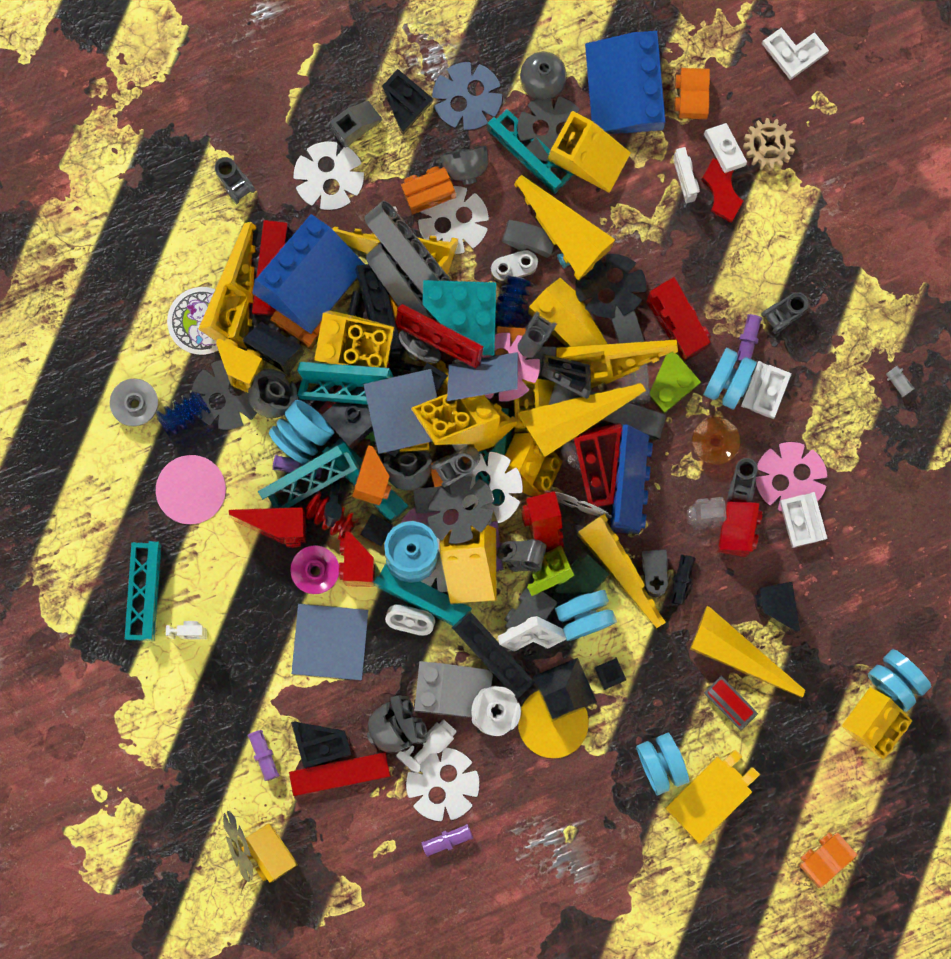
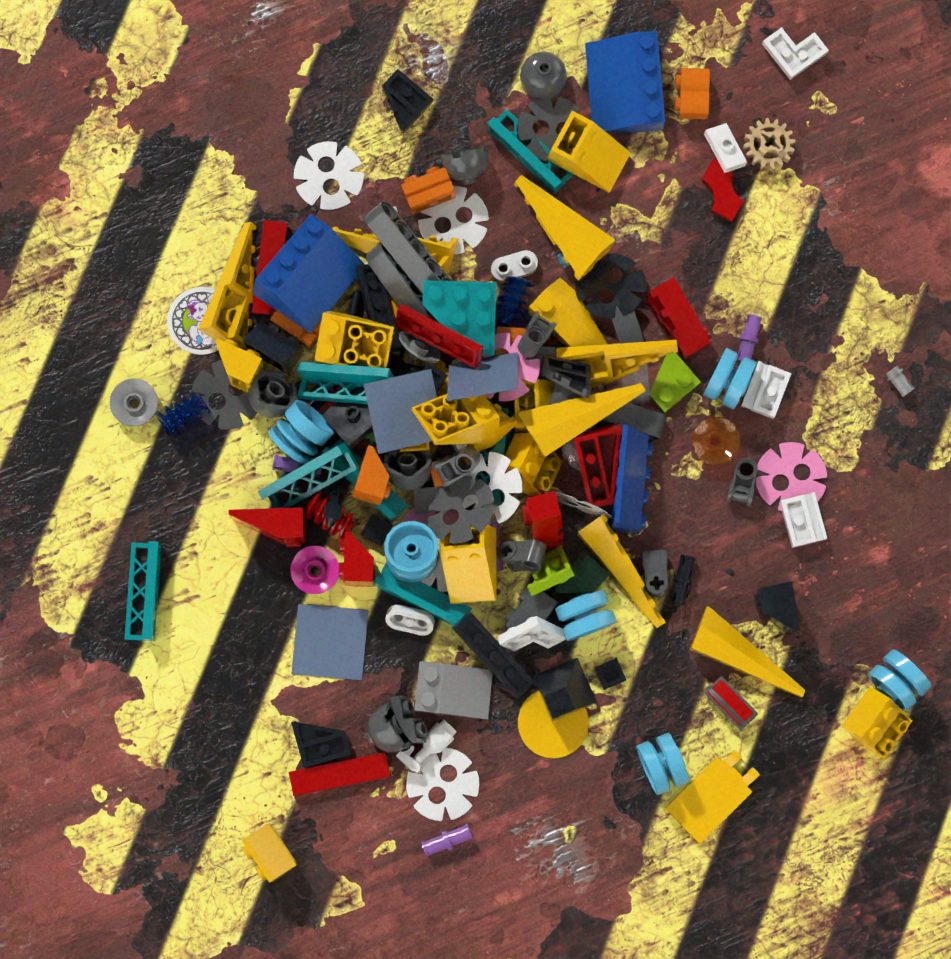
bright pink sticker [156,455,226,524] -> none
white plate [166,621,207,640] -> none
dark grey piece [215,157,256,205] -> none
piece [223,811,253,882] -> none
medium lavender pin [247,730,280,781] -> none
dark grey slope [329,101,383,148] -> none
sand blue piece [432,62,502,130] -> none
white plate [471,686,521,736] -> none
dark grey slope [502,220,554,258] -> none
white plate [673,147,700,203] -> none
clear brick [687,497,727,530] -> none
red slope [717,502,762,557] -> none
dark grey piece [761,293,808,334] -> none
orange brick [799,832,857,888] -> none

